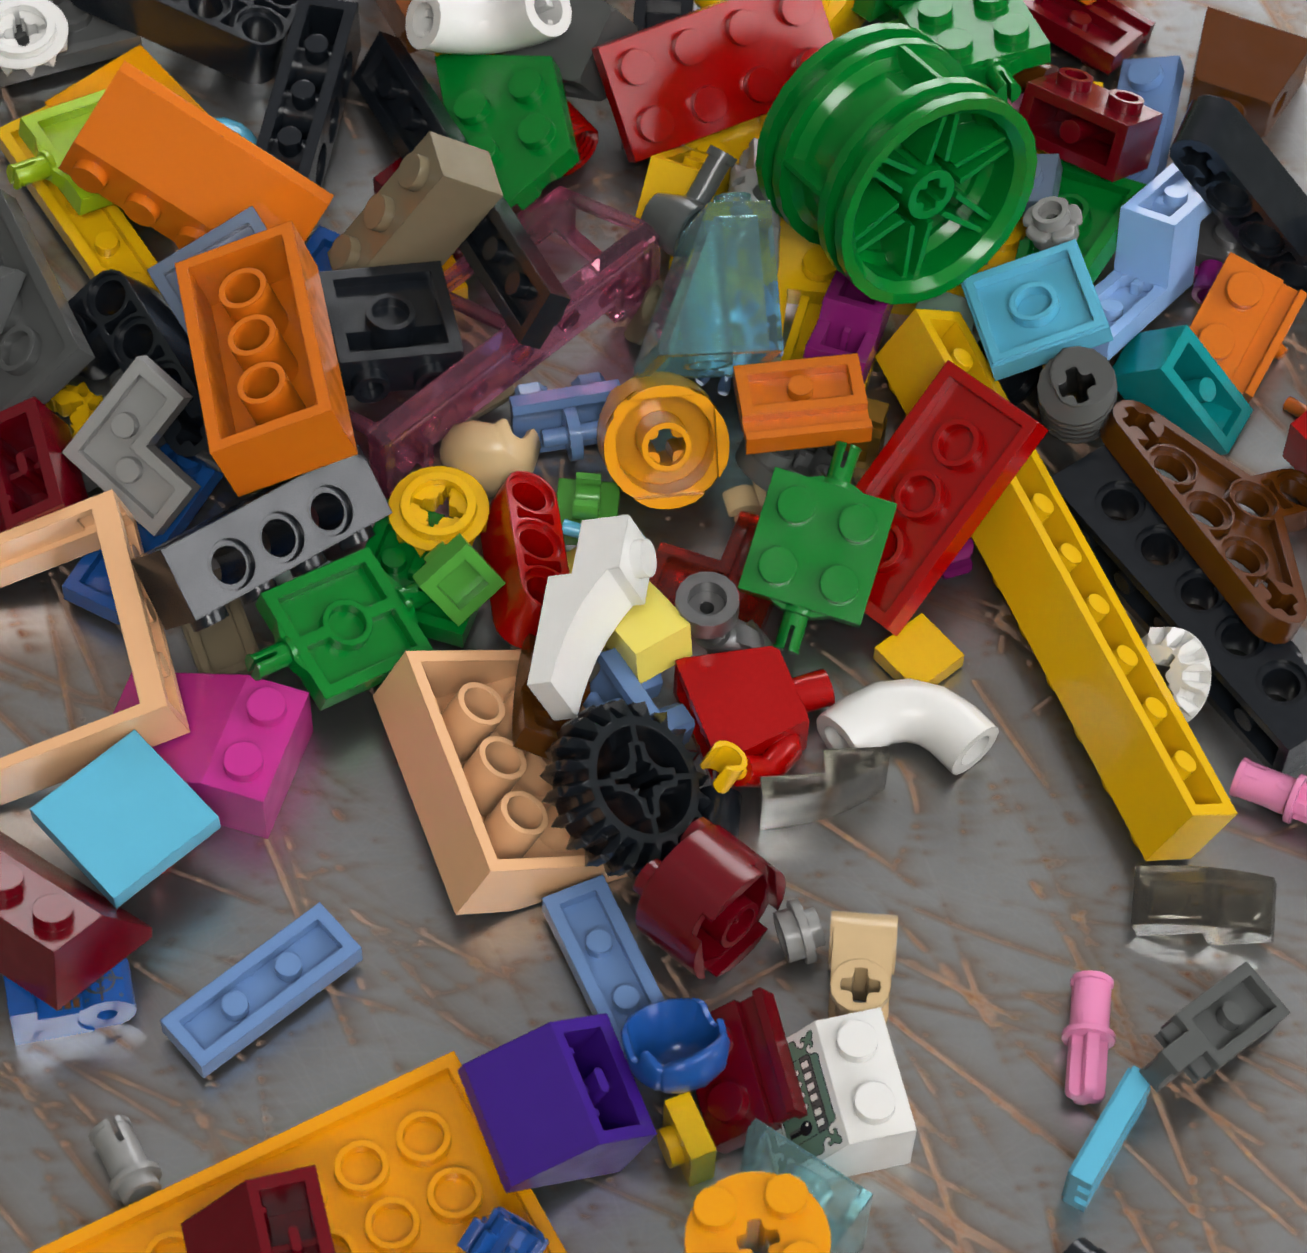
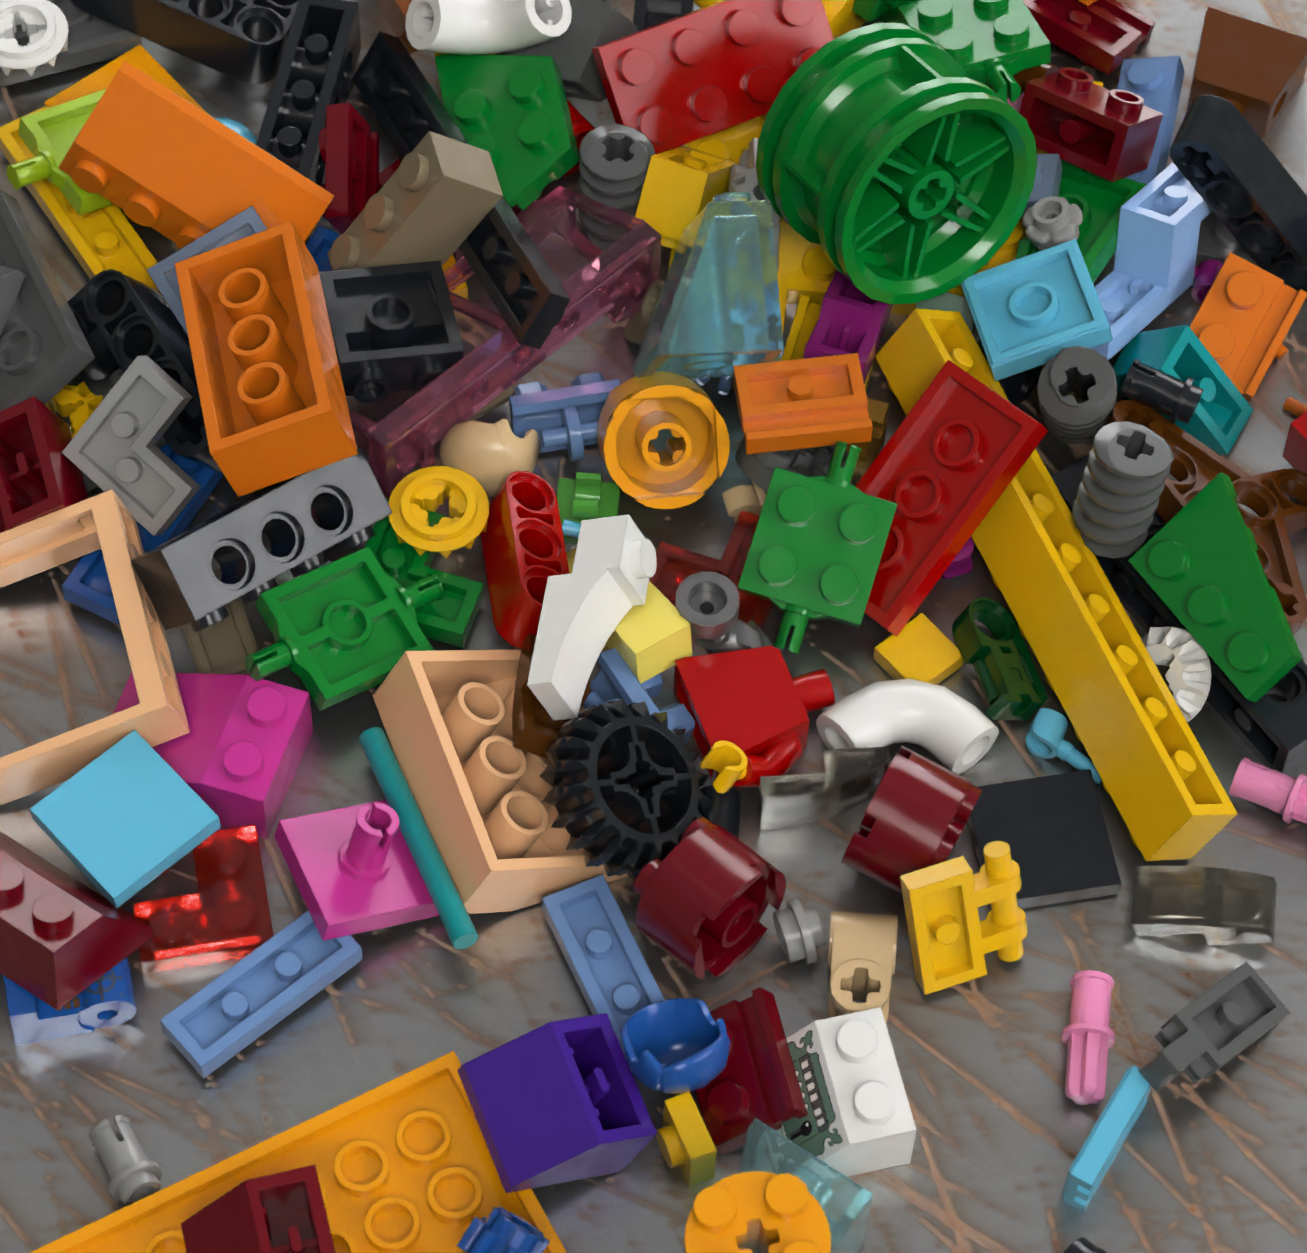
bright green tile [412,533,506,627] -> none
dark grey bar [641,145,737,260] -> none
none -> clear red plate [133,825,274,974]
none -> dark pink tile [274,799,439,941]
none -> dark red plate [319,102,380,234]
none -> teal bar [359,727,478,949]
none -> dark grey piece [579,124,655,253]
none -> dark red brick [841,746,983,895]
none -> yellow plate [900,841,1028,995]
none -> dark green piece [952,597,1048,721]
none -> black tile [968,769,1122,911]
none -> medium azure hand [1026,708,1102,785]
none -> dark grey piece [1071,421,1174,559]
none -> black pin [1119,358,1204,425]
none -> green wing [1128,472,1303,703]

